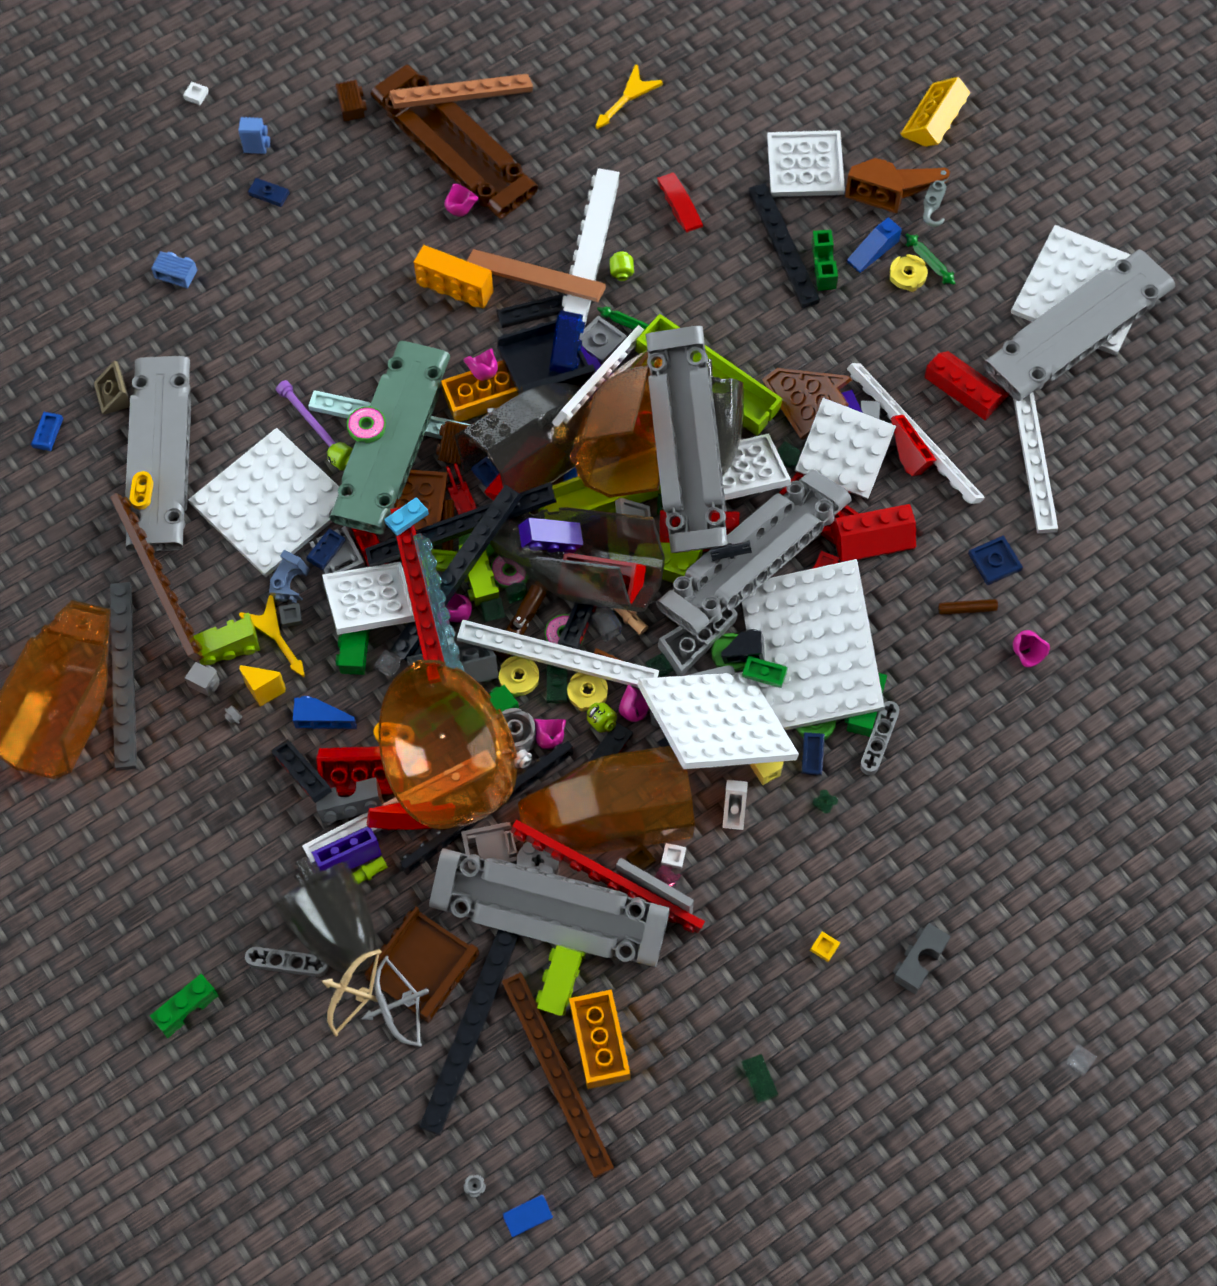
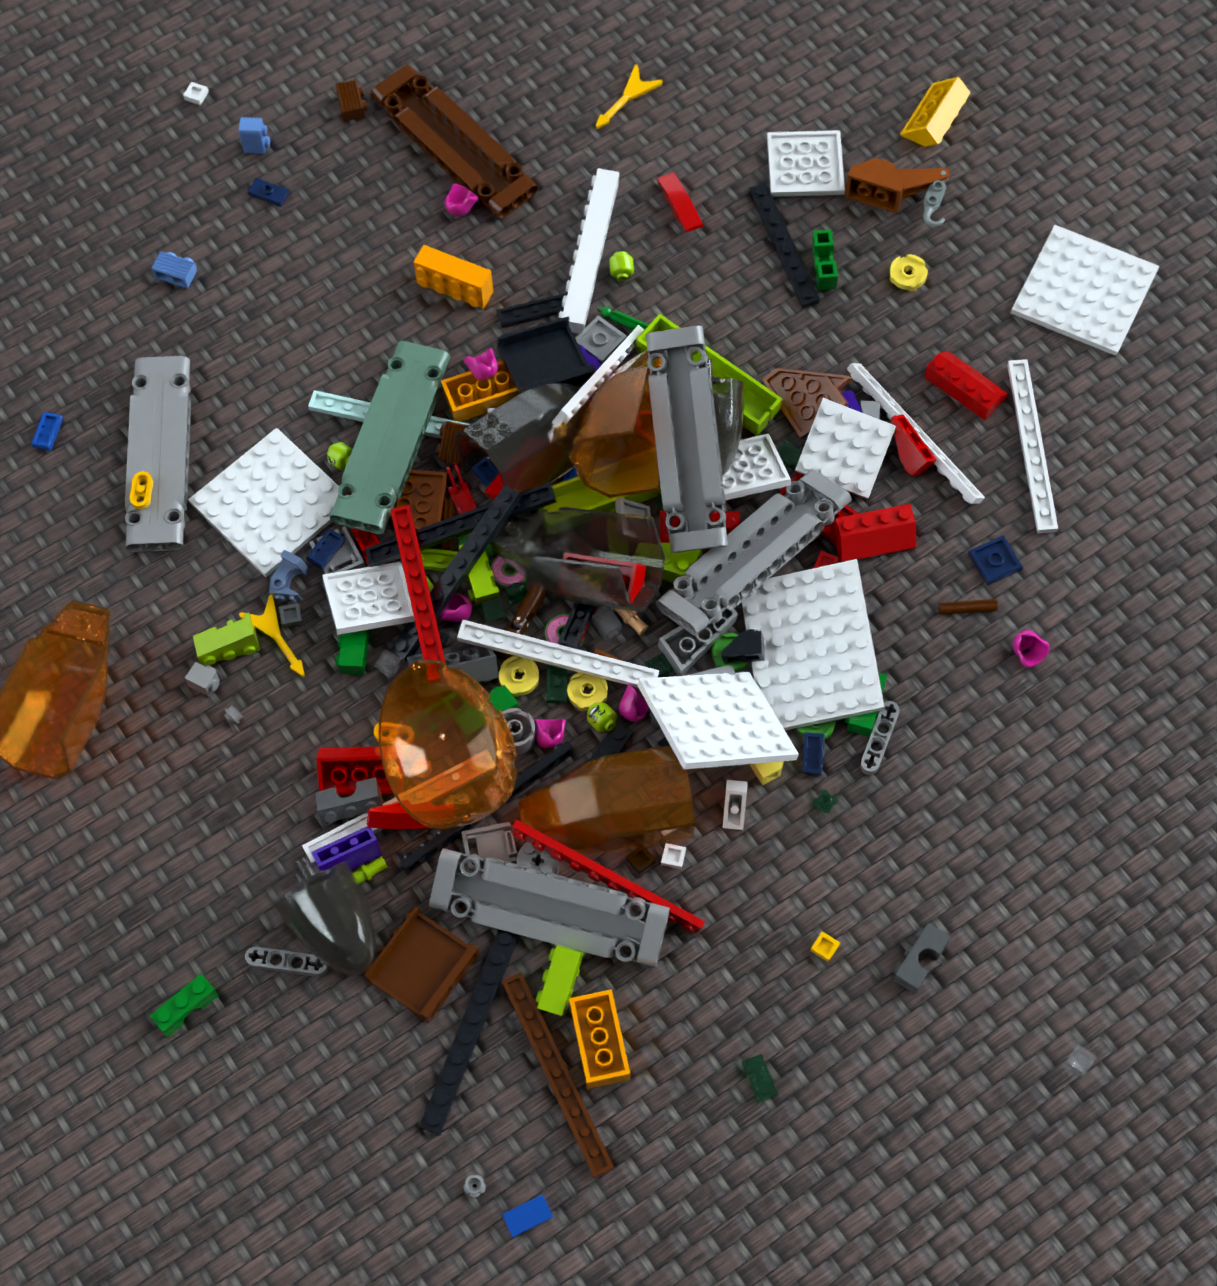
dark tan slope [94,361,130,414] -> none
reddish brown plate [110,493,204,662] -> none
dark grey plate [110,582,137,771] -> none
yellow slope [239,665,286,707] -> none
black plate [271,739,332,803] -> none
medium lavender piece [276,380,336,447] -> none
blue slope [293,696,357,729] -> none
tan piece [321,949,381,1036] -> none
tile [347,407,386,443] -> none
light grey piece [361,956,429,1047] -> none
medium azure plate [384,497,429,536] -> none
nougat plate [389,74,533,109] -> none
clear light blue plate [413,533,464,683] -> none
nougat tile [467,249,606,302] -> none
white plate [512,750,532,768] -> none
dark purple brick [518,518,583,554] -> none
clear blue brick [549,310,585,373] -> none
light grey tile [616,858,694,914] -> none
clear pink tile [655,865,681,888] -> none
black pin [710,540,752,562] -> none
green plate [742,656,788,688] -> none
blue slope [847,217,902,273] -> none
green wheel [905,233,956,285] -> none
light grey panel [983,249,1175,401] -> none

